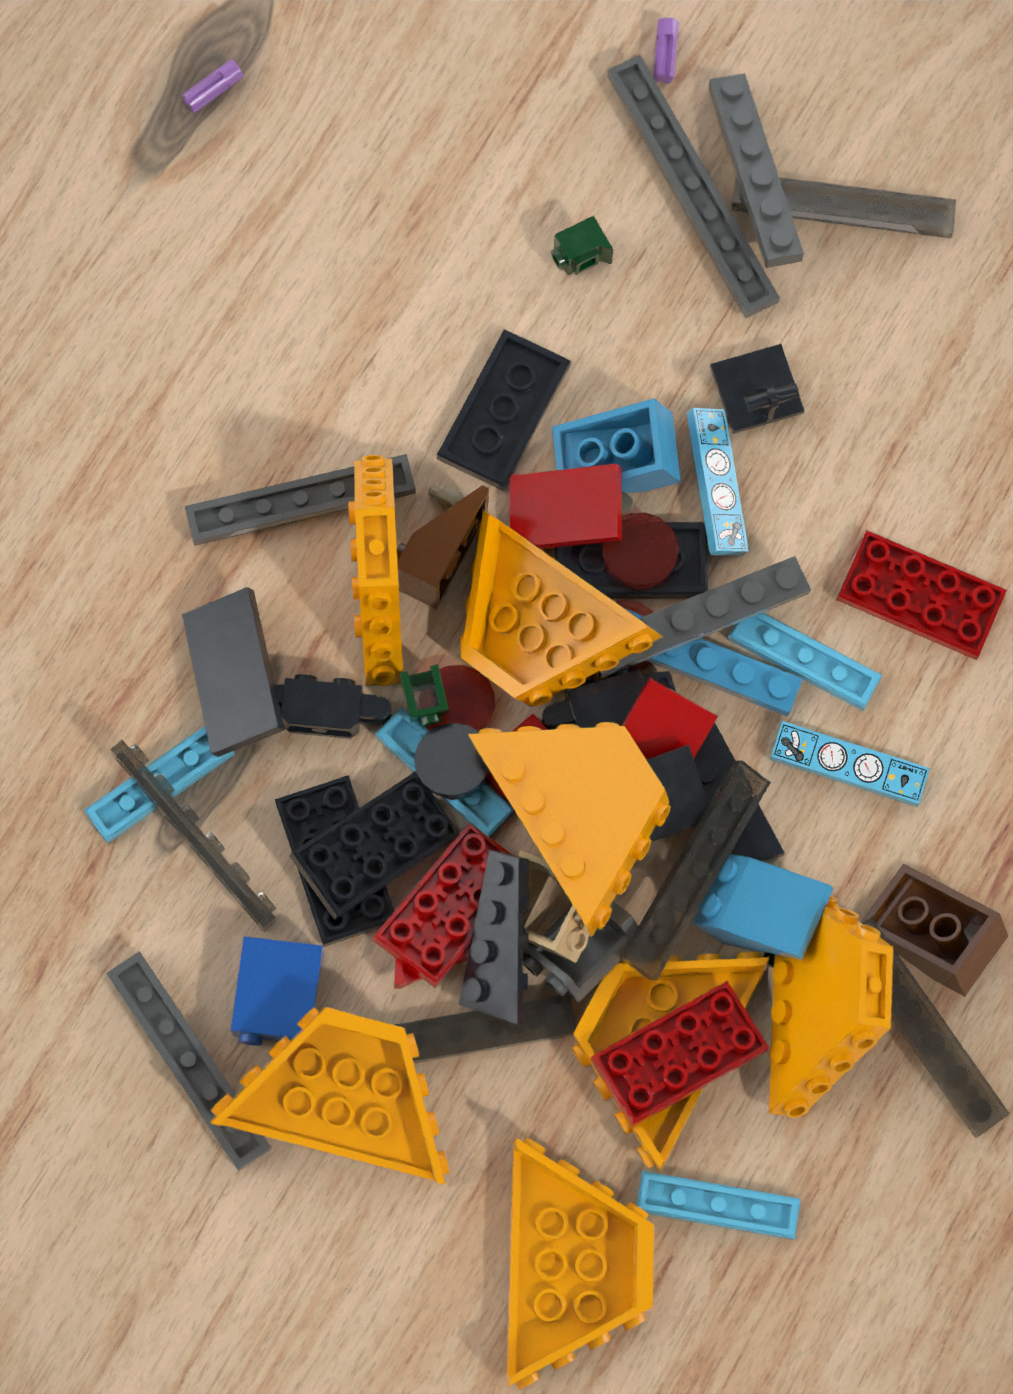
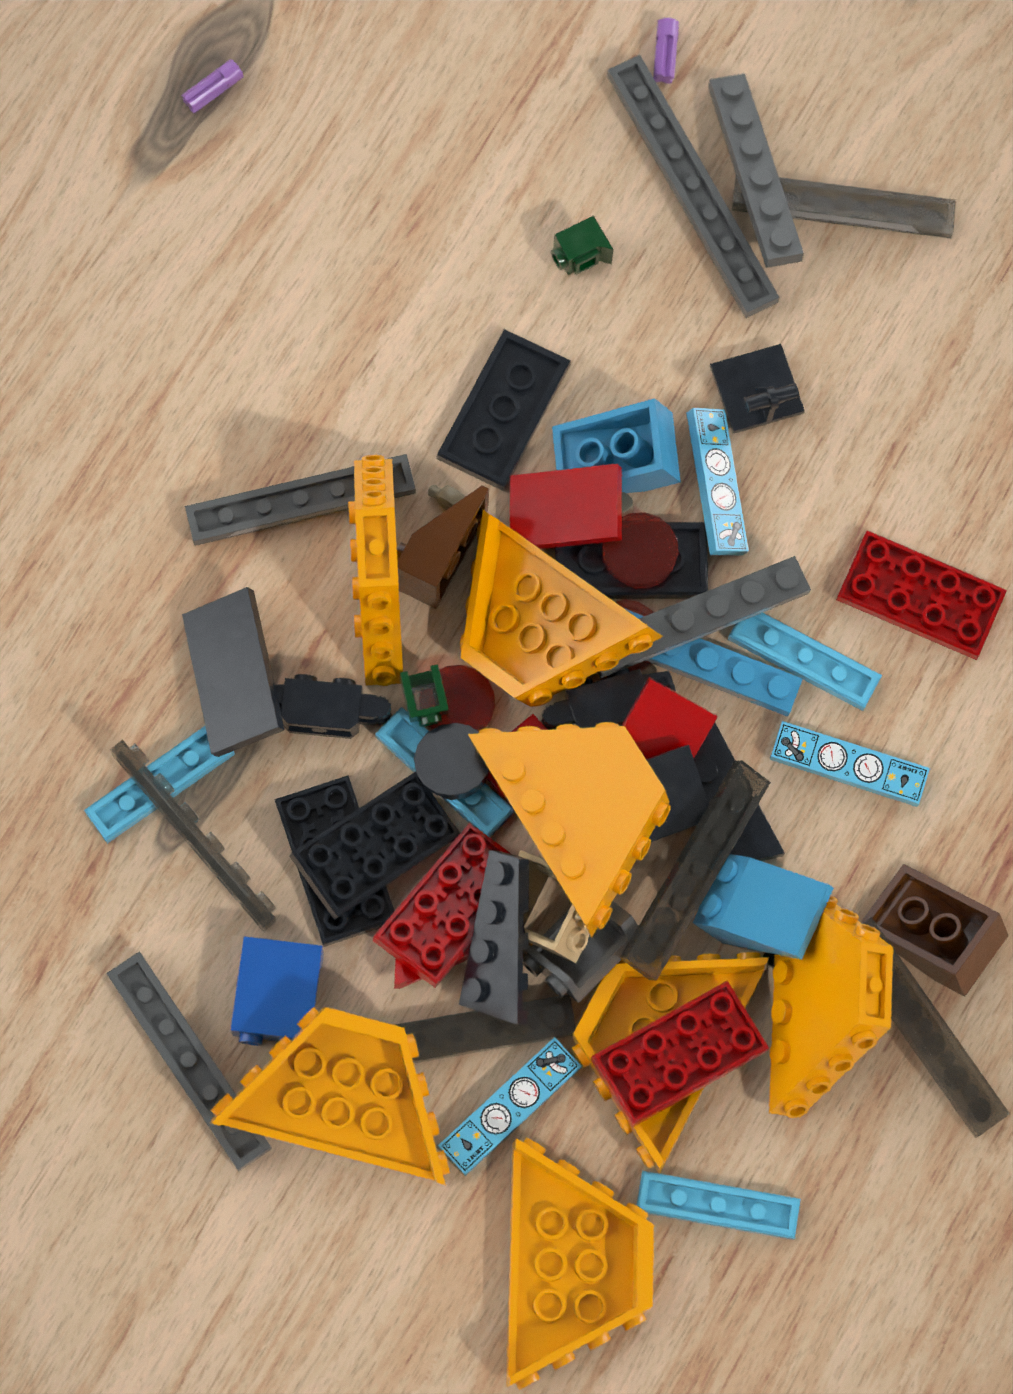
none -> tile [438,1037,582,1176]

